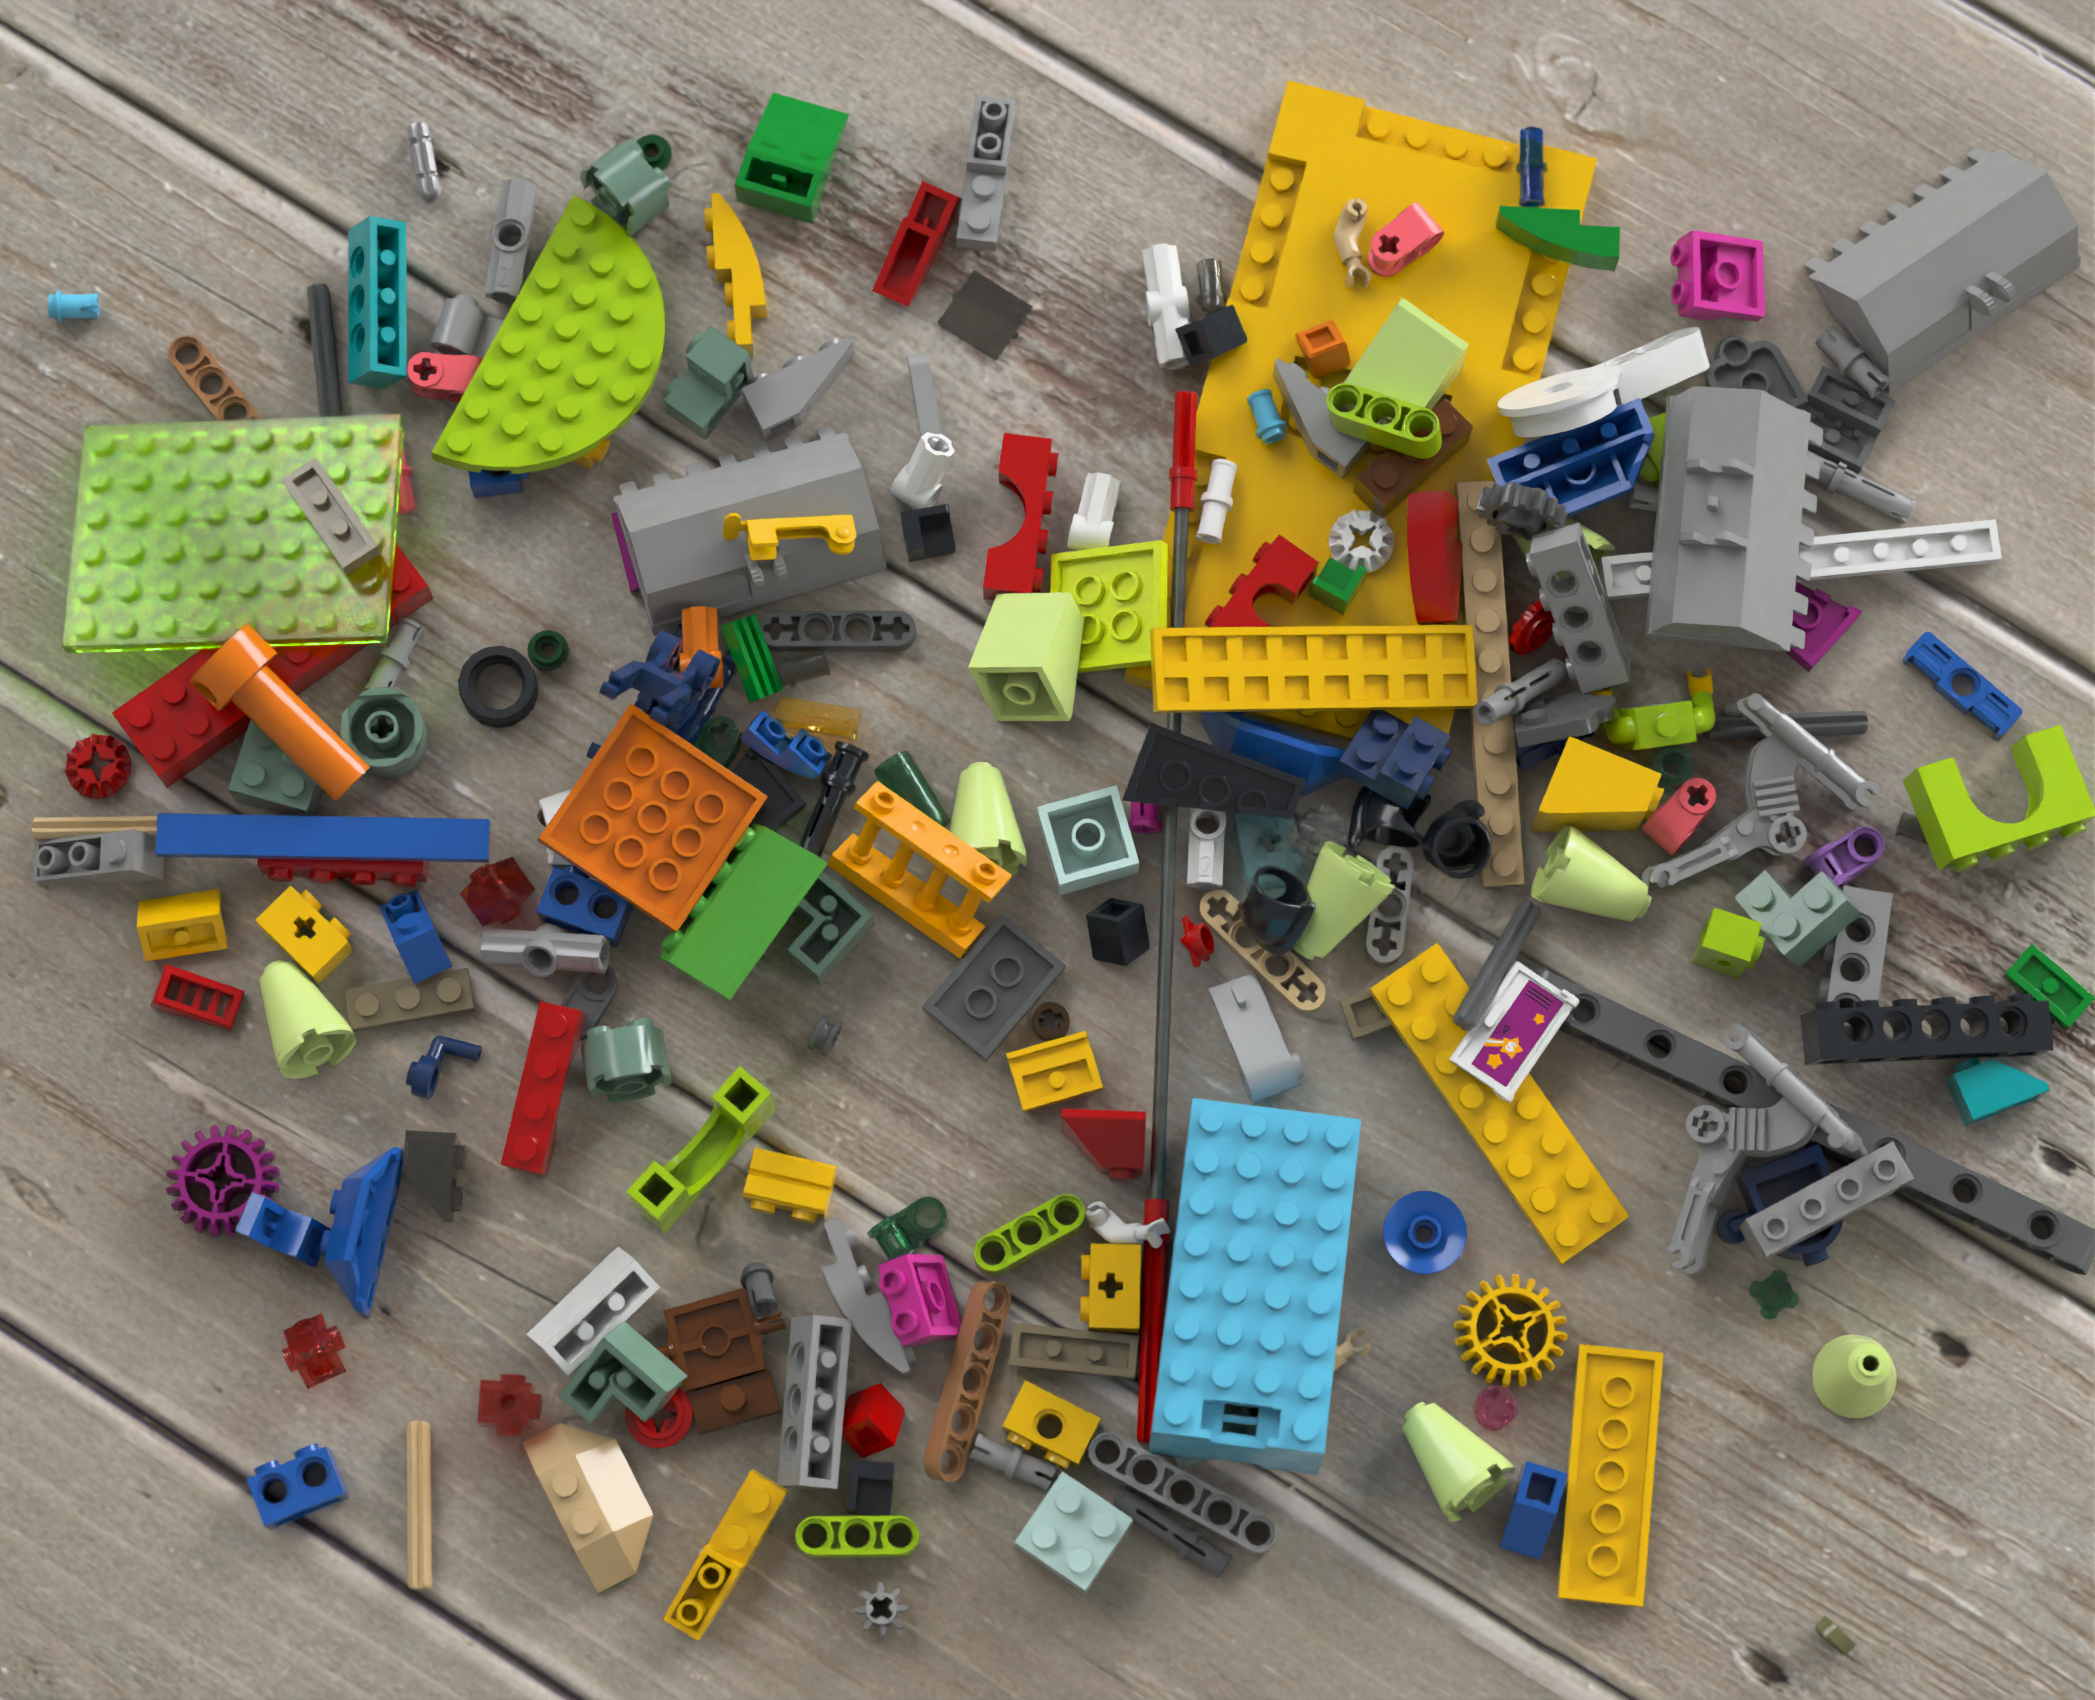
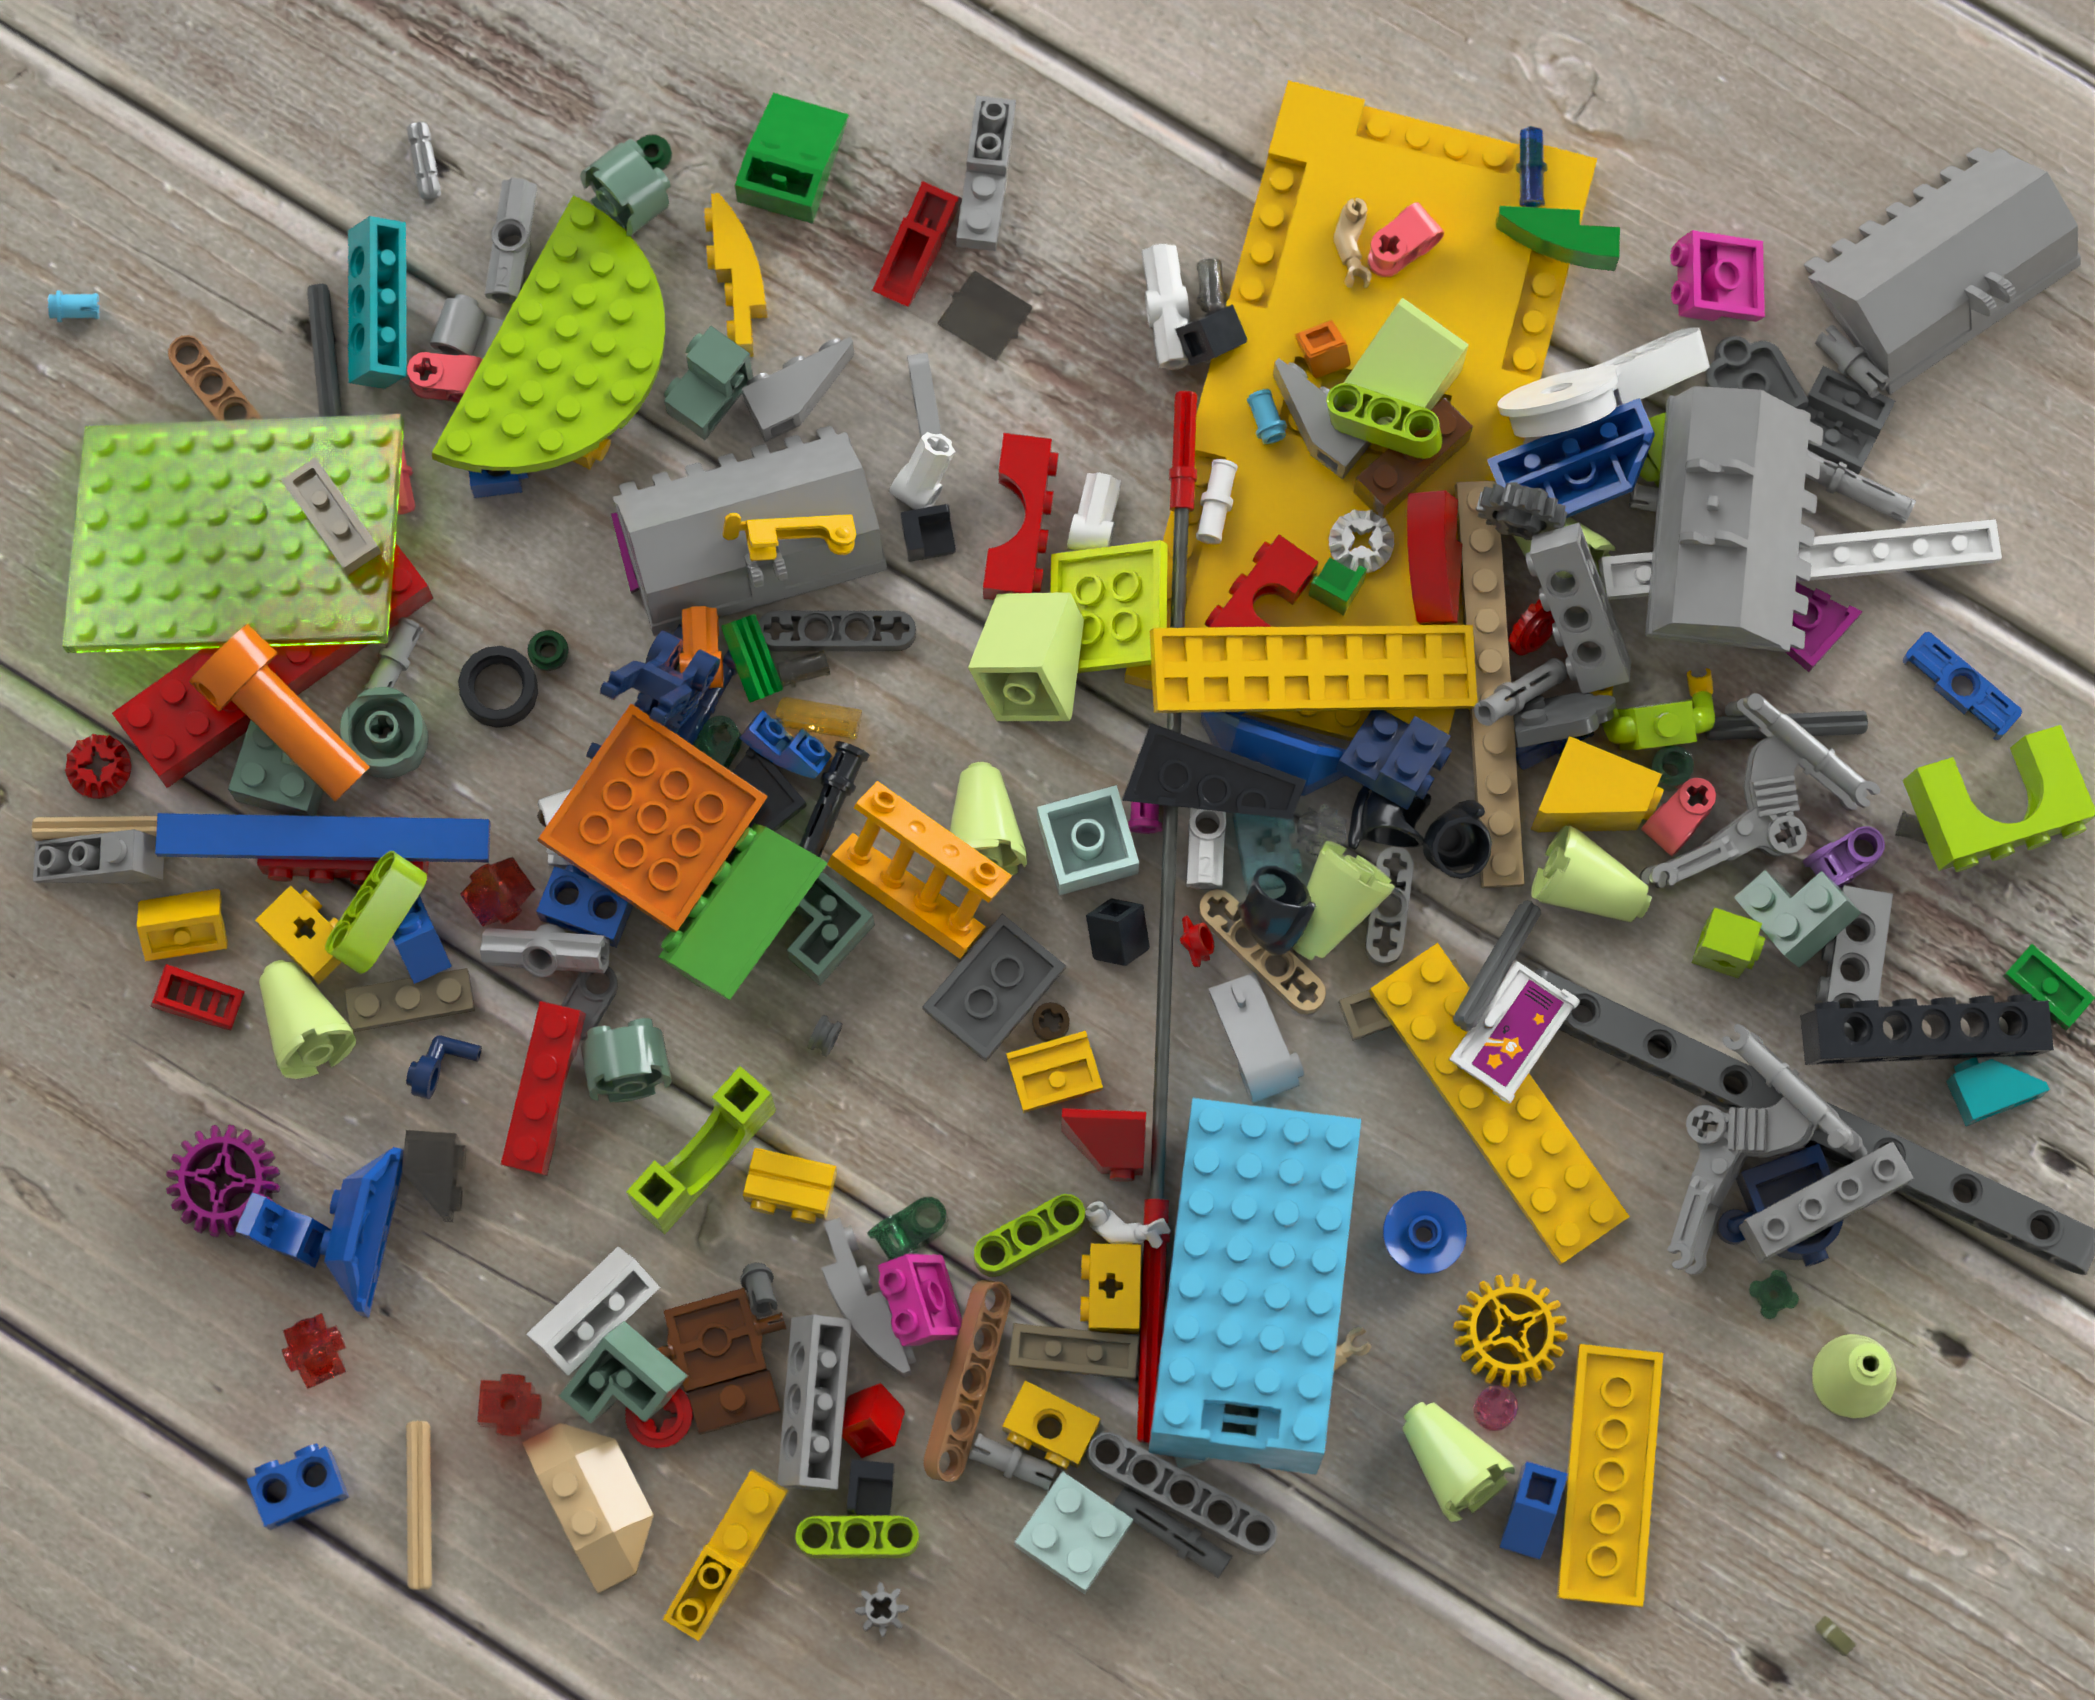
clear green pin [874,751,951,828] -> none
none -> lime beam [325,851,427,974]

